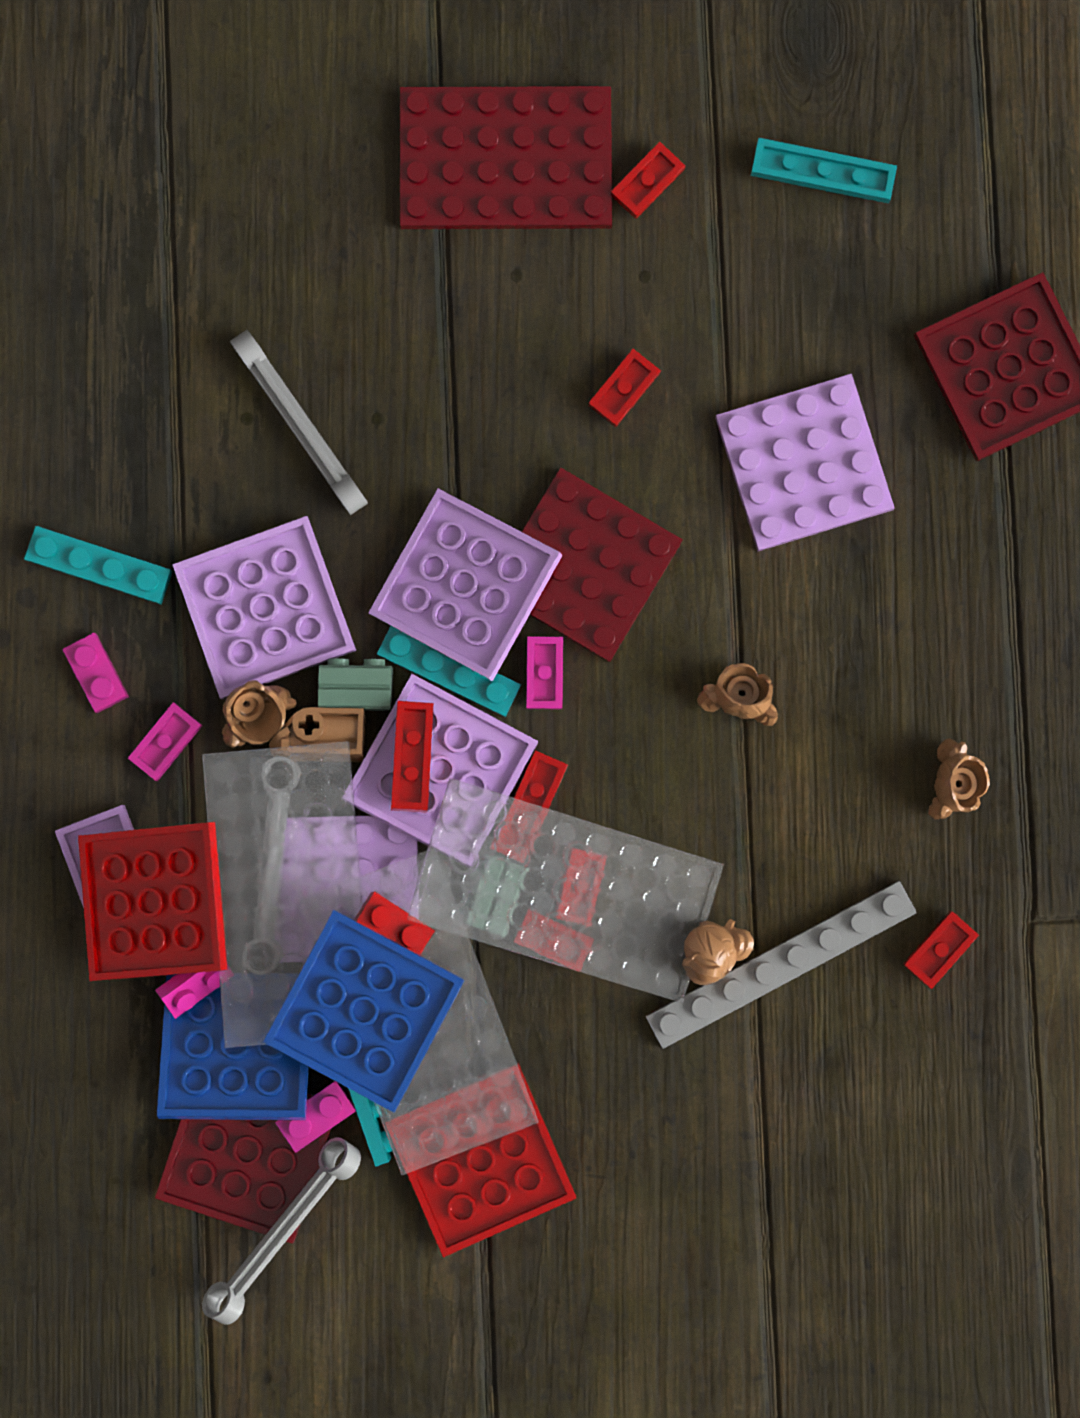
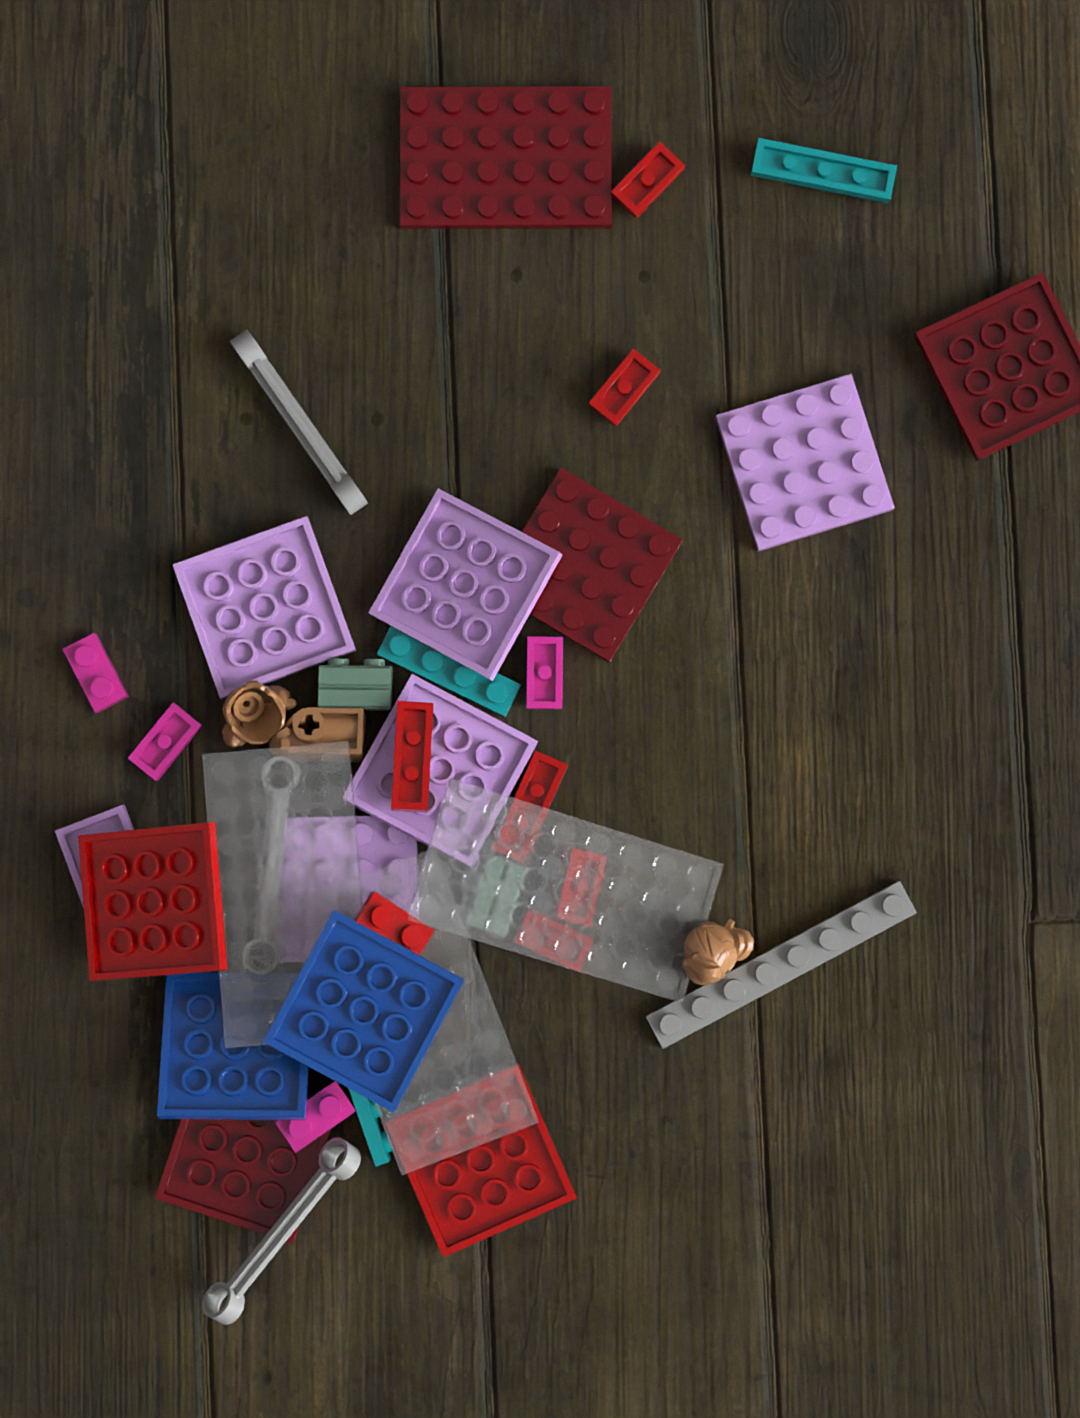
teal plate [24,526,173,605] -> none
dark pink plate [155,963,235,1019] -> none
medium nougat hair [697,663,778,726] -> none
red plate [902,911,979,989] -> none
medium nougat hair [928,738,990,820] -> none

